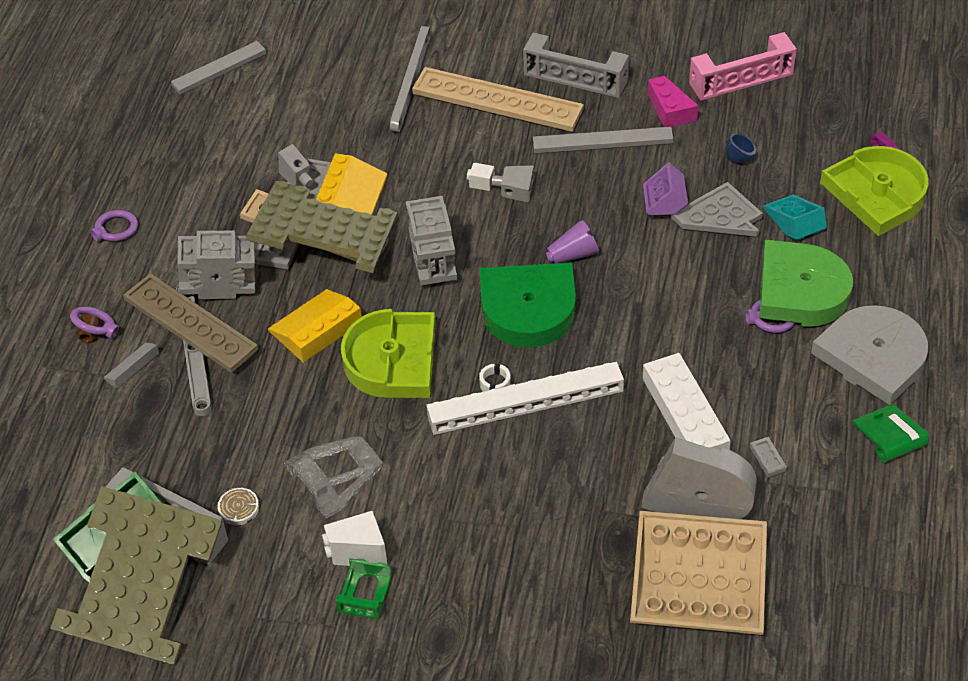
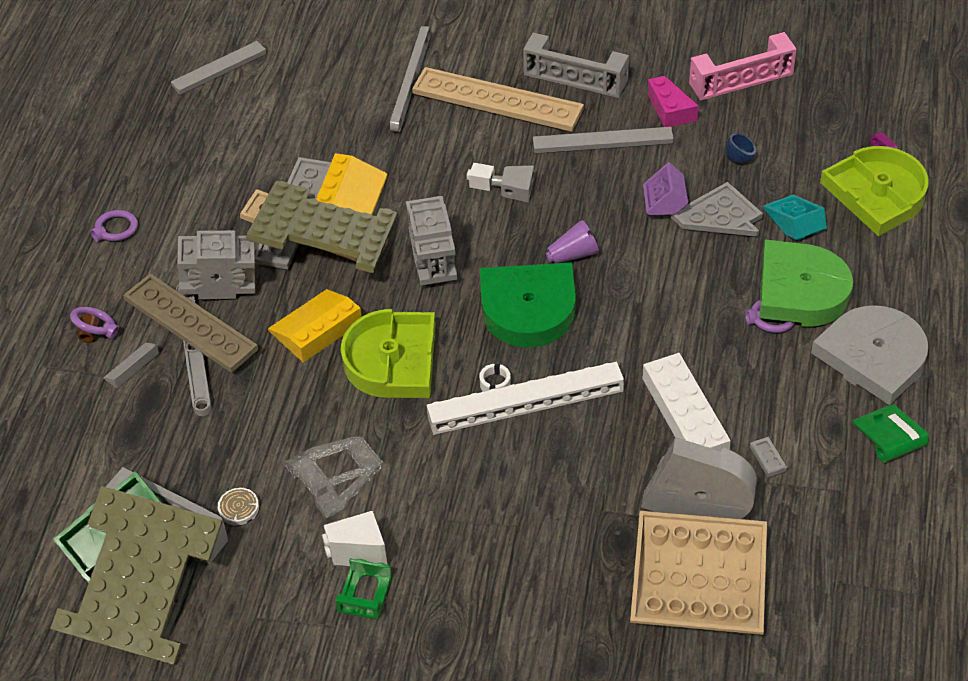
light grey torso [278,144,314,188] -> none

